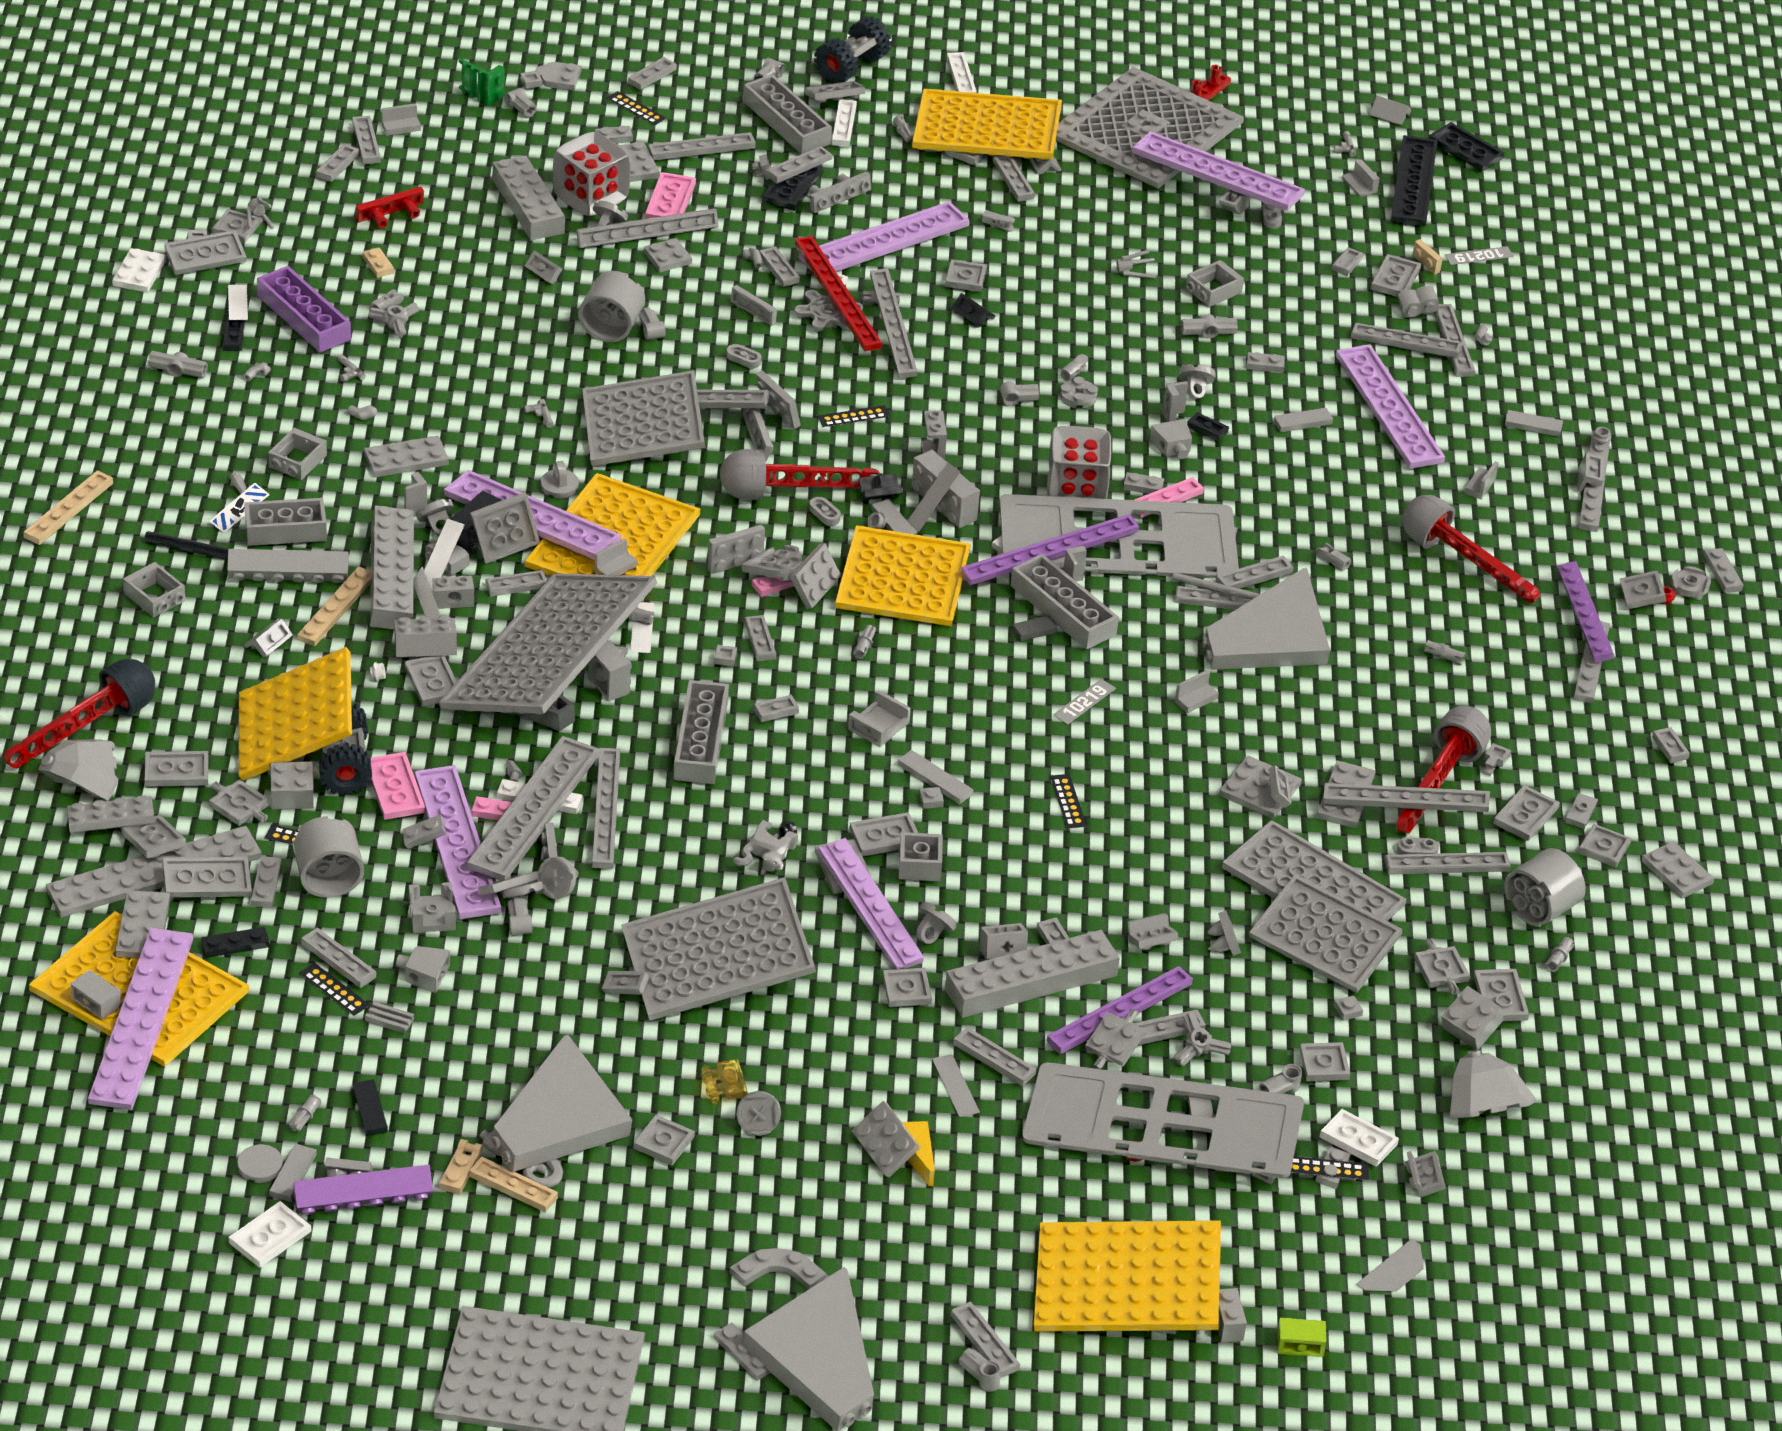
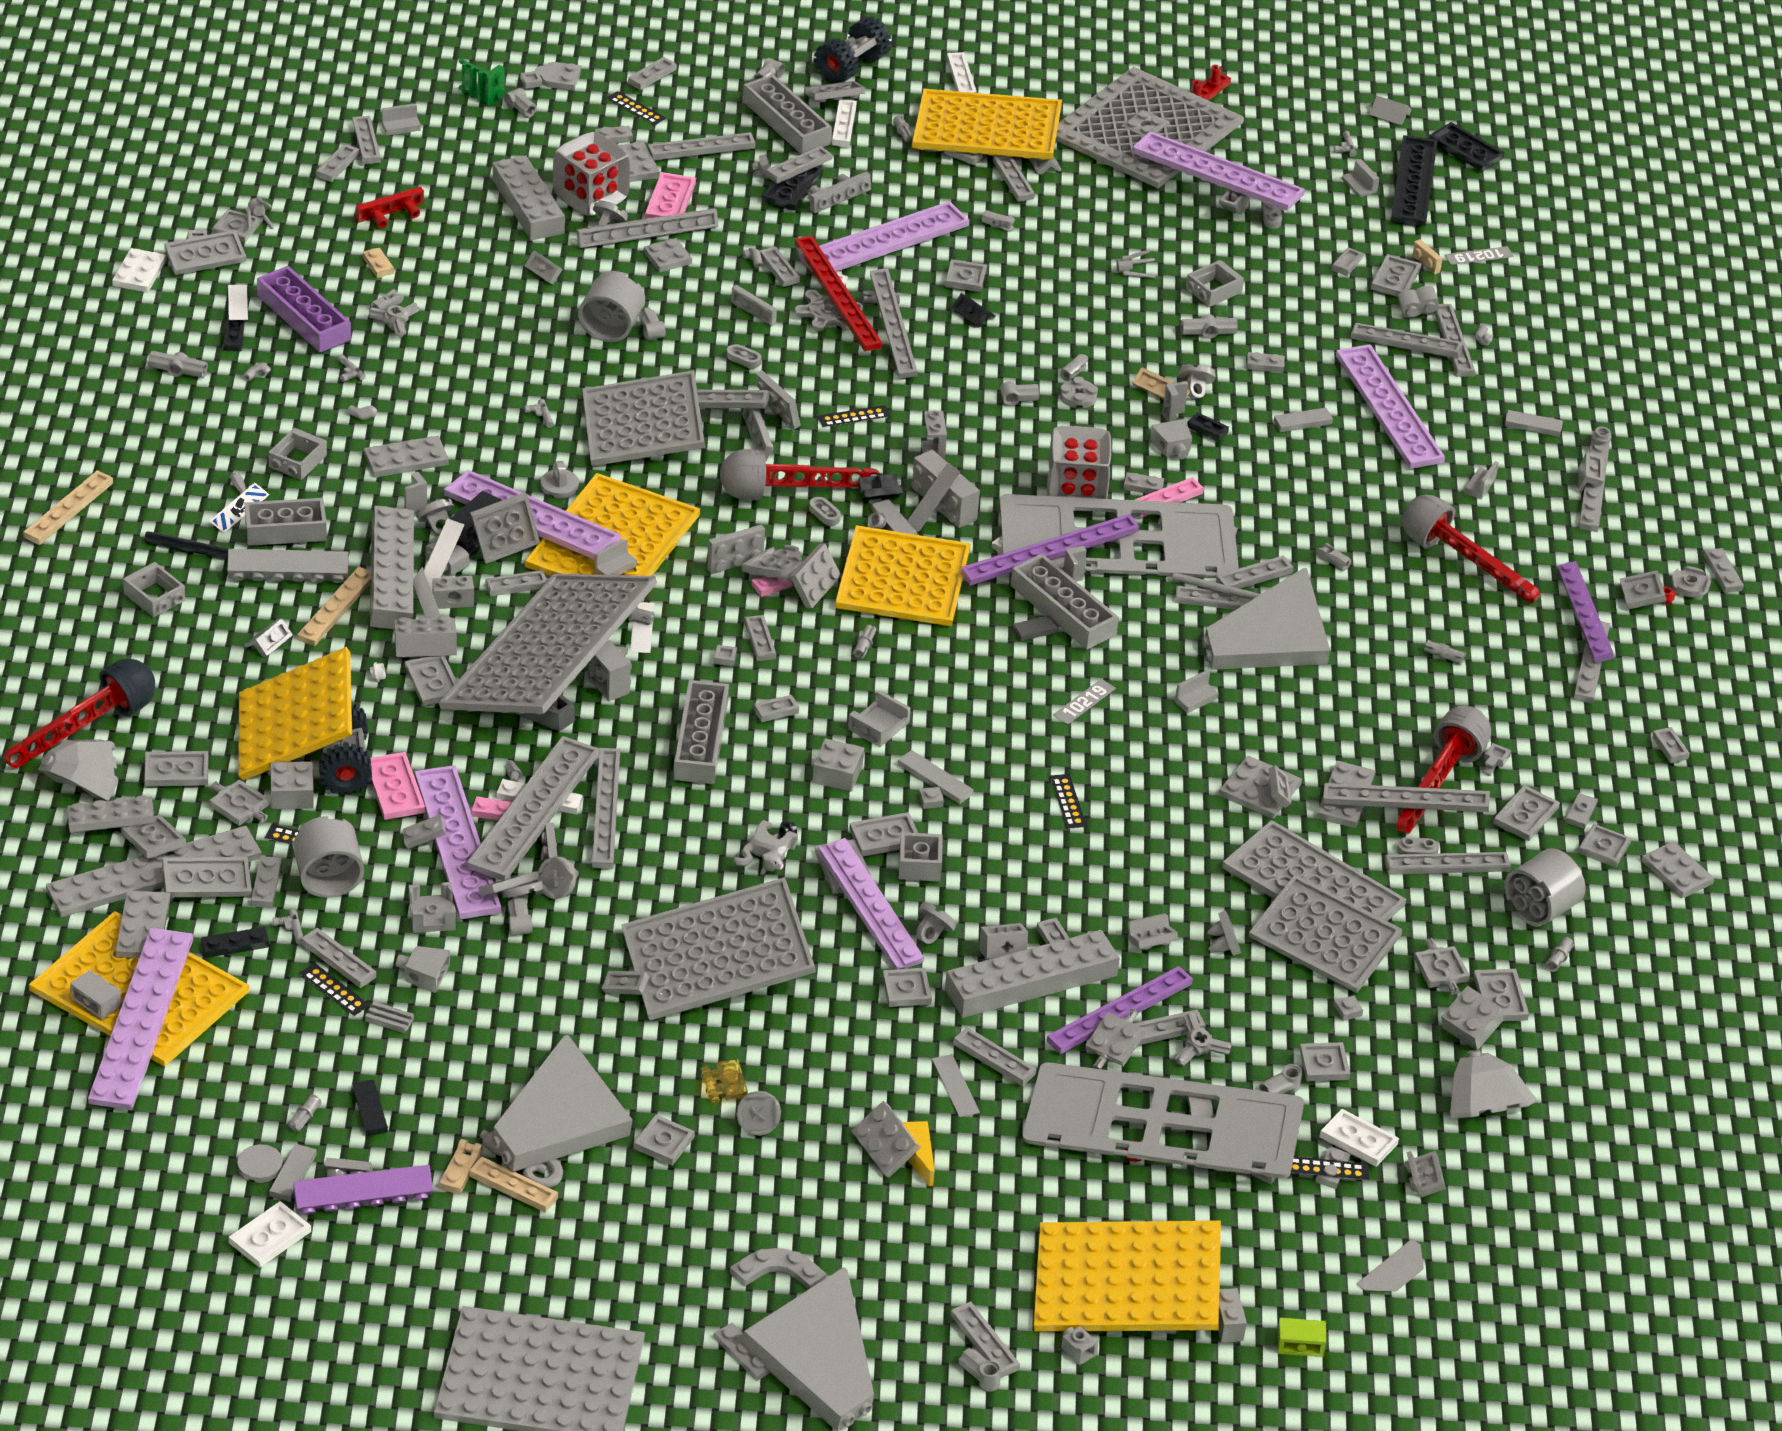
none -> light grey hose [272,909,303,945]
none -> light grey brick [813,738,864,792]
none -> light grey brick [1061,1326,1099,1366]
none -> tan plate [1132,367,1190,399]

